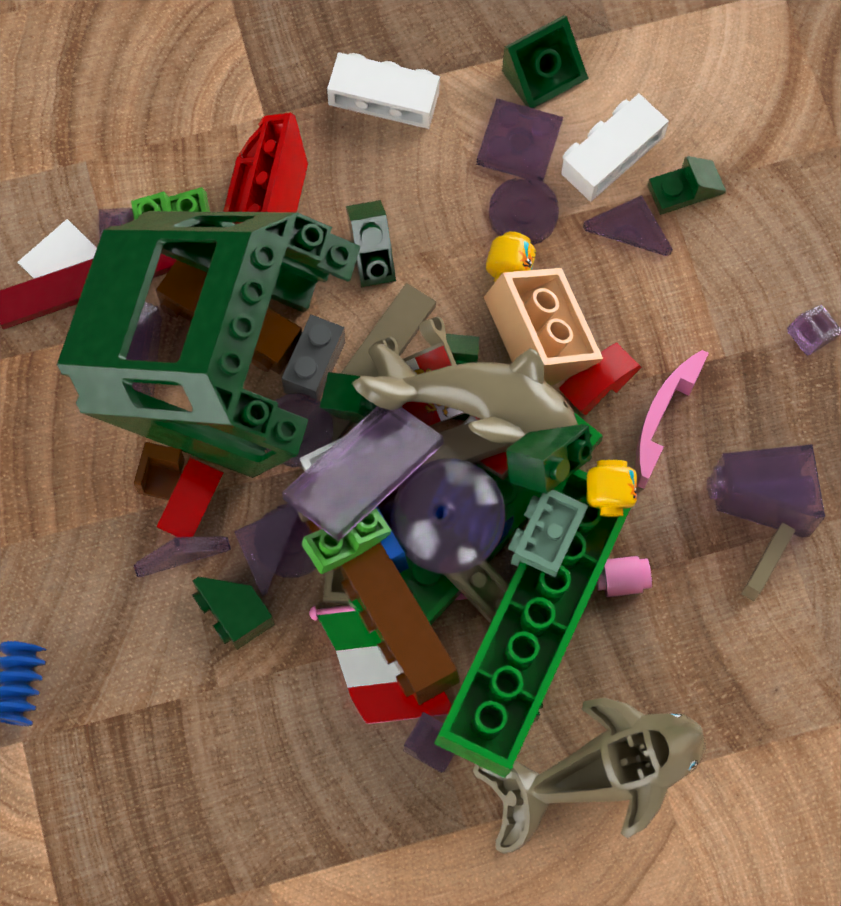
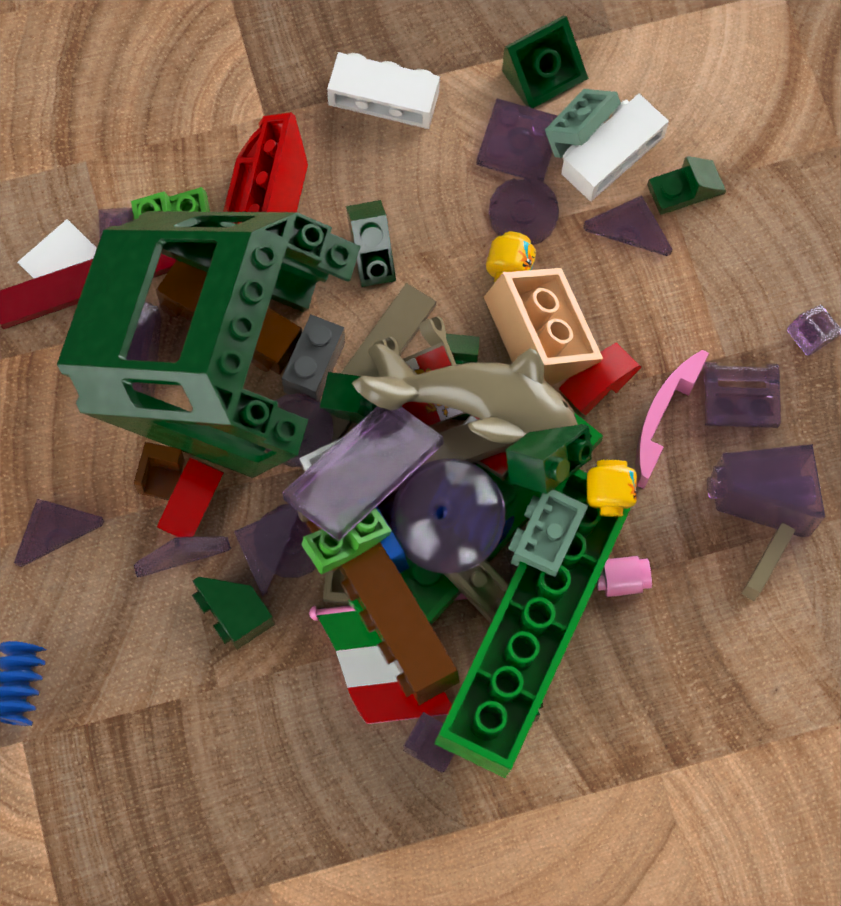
dark tan animal [473,697,706,854] -> none
none -> clear purple tile [14,499,104,567]
none -> sand green bracket [545,89,621,158]
none -> clear purple plate [703,362,781,428]

